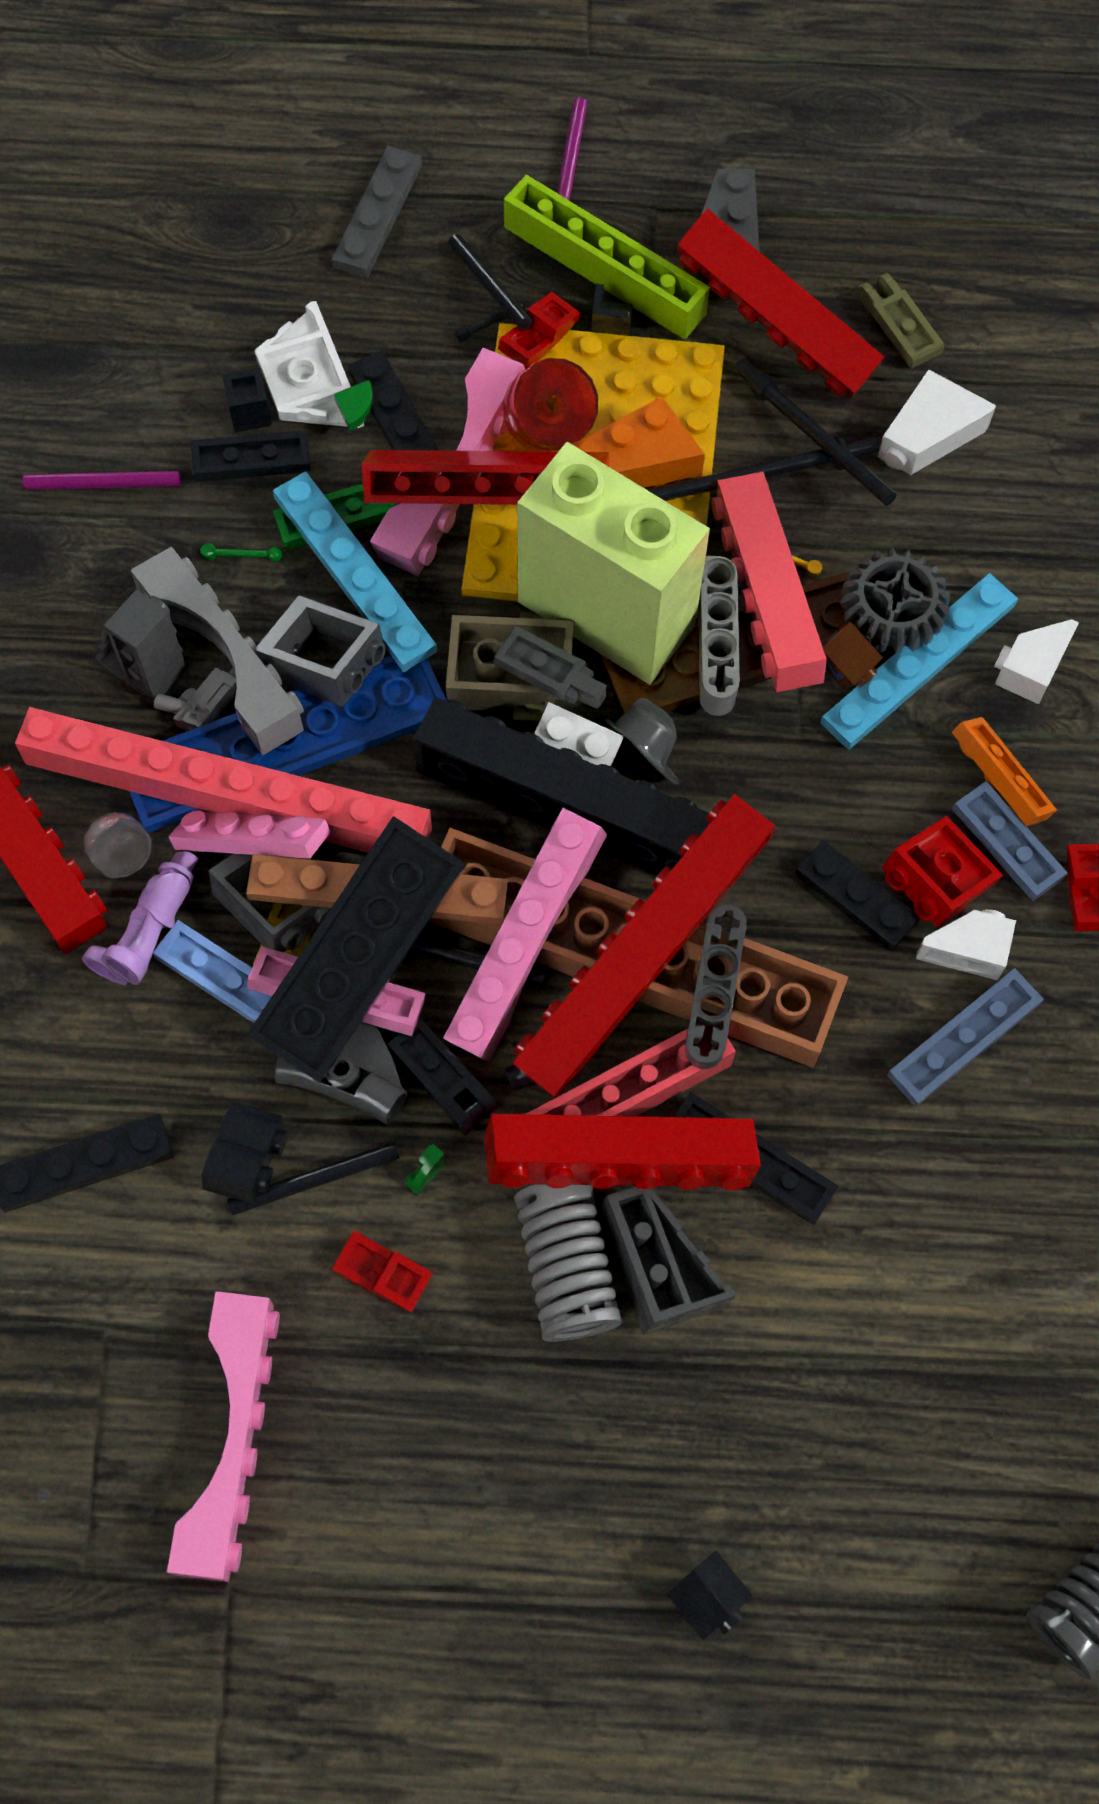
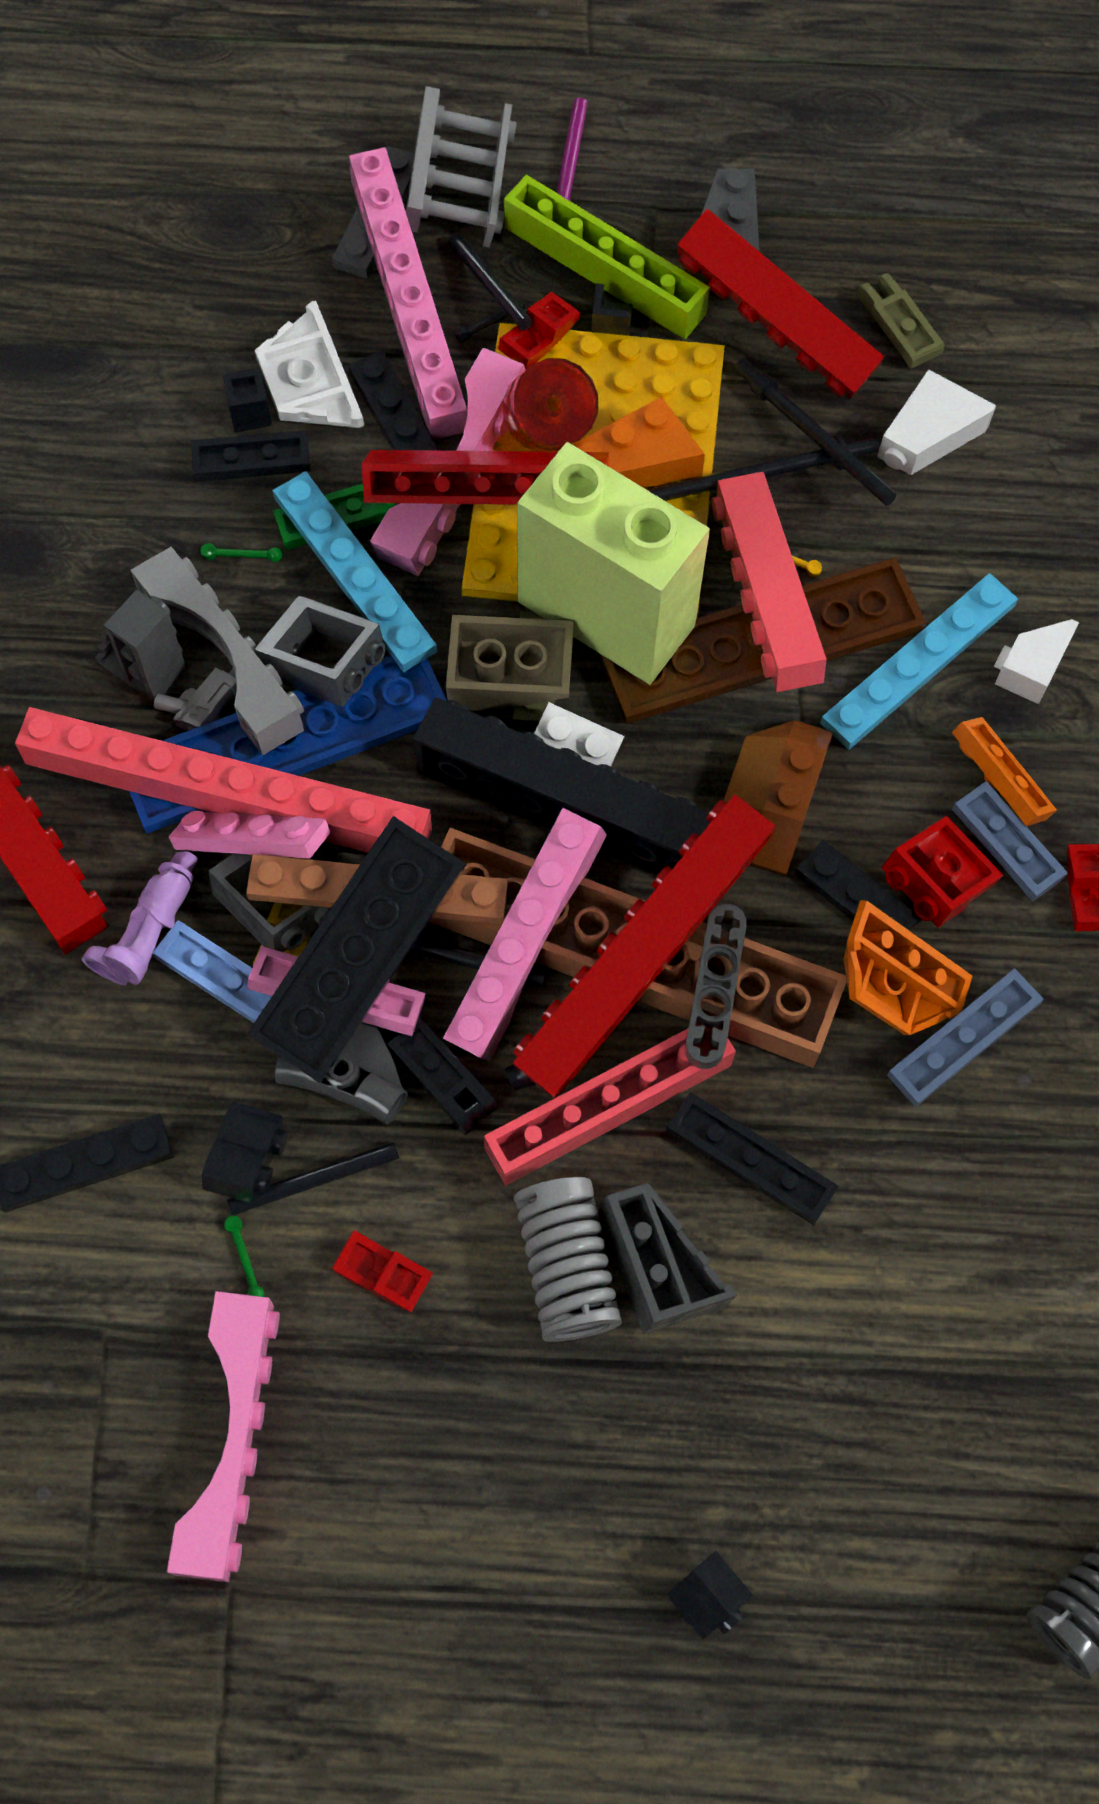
magenta bar [23,471,181,490] -> none
clear hair [84,812,152,879] -> none
green tile [334,380,373,431] -> none
green tile [406,1144,446,1196] -> none
red brick [484,1114,761,1191] -> none
dark grey hinge [493,626,607,709] -> none
dark grey piece [605,698,680,785] -> none
light grey beam [698,556,740,716] -> none
reddish brown brick [822,622,883,690] -> none
dark grey gear [840,548,950,655] -> none
white slope [916,909,1016,980] -> none
none -> green hinge [224,1215,265,1297]
none -> bright pink brick [349,147,467,440]
none -> light grey fence [406,86,516,248]
none -> dark orange wedge [724,720,833,877]
none -> orange wedge [843,900,973,1035]

